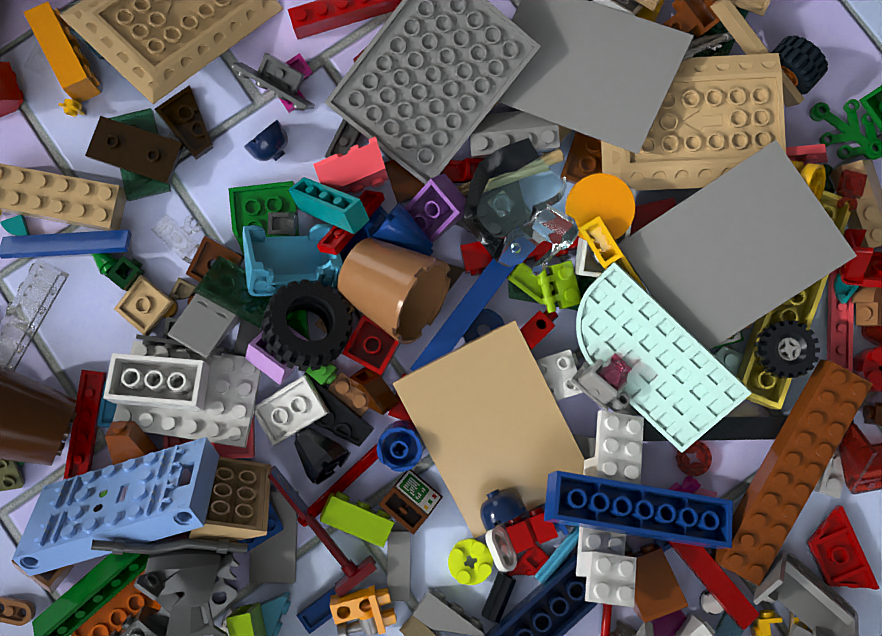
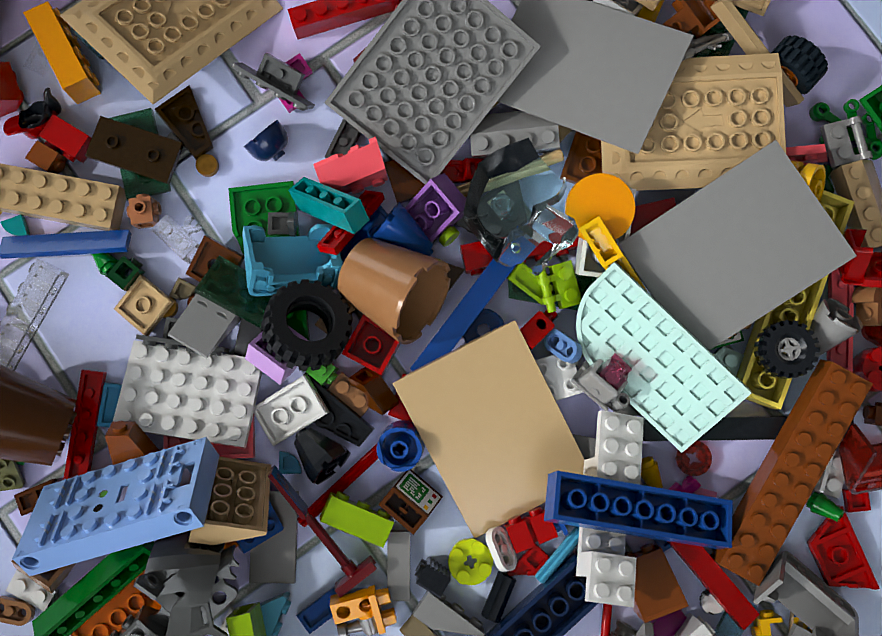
yellow plate [58,99,85,117] -> none
dark grey bar [91,538,248,555] -> none
white brick [103,353,210,411] -> none
dark blue cylinder [480,489,527,531] -> none
teal tile [834,273,859,304] -> none
clear red plate [837,169,868,212] -> none
none -> black hair [3,88,62,139]
none -> white plate [5,570,60,612]
none -> reddish brown tile [14,478,57,516]
none -> dark orange brick [25,140,68,174]
none -> red piece [38,114,92,163]
none -> nougat brick [127,194,162,229]
none -> pearl gold tile [196,154,219,177]
none -> dark azure tile [279,451,302,474]
none -> black brick [414,557,451,598]
none -> lime tile [439,226,460,247]
none -> medium blue plate [544,329,582,364]
none -> yellow cone [641,456,663,488]
none -> green cone [806,491,845,522]
none -> light grey cone [809,298,863,357]
none -> light grey plate [820,116,873,168]
none -> red tile [842,487,871,512]

